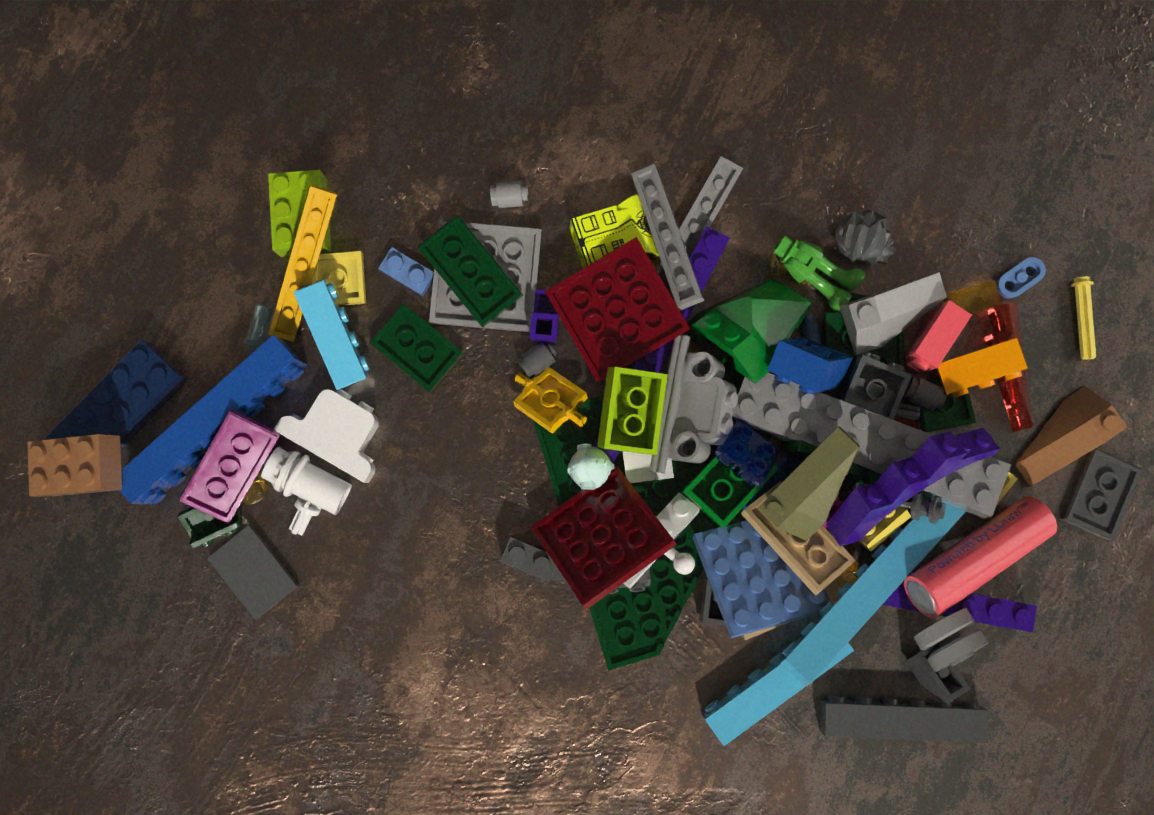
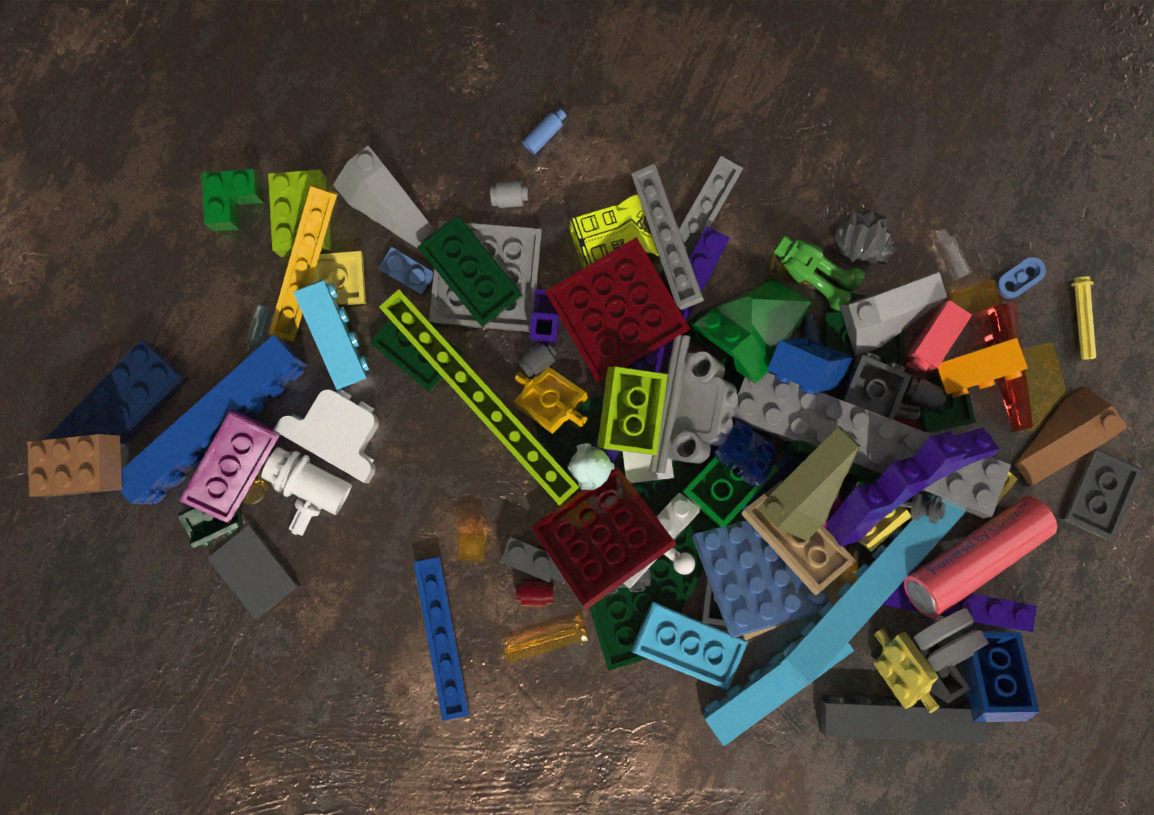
none -> green brick [202,169,264,232]
none -> light grey wedge [333,146,436,248]
none -> lime brick [379,289,579,506]
none -> blue plate [413,557,470,721]
none -> clear yellow brick [457,533,489,562]
none -> clear yellow axle [504,624,588,663]
none -> dark red brick [516,580,554,607]
none -> medium blue cylinder [522,109,567,155]
none -> medium azure tile [631,601,748,690]
none -> light yellow plate [874,629,939,713]
none -> clear cylinder [936,229,972,281]
none -> blue brick [961,632,1040,722]
none -> clear yellow piece [1010,342,1069,433]

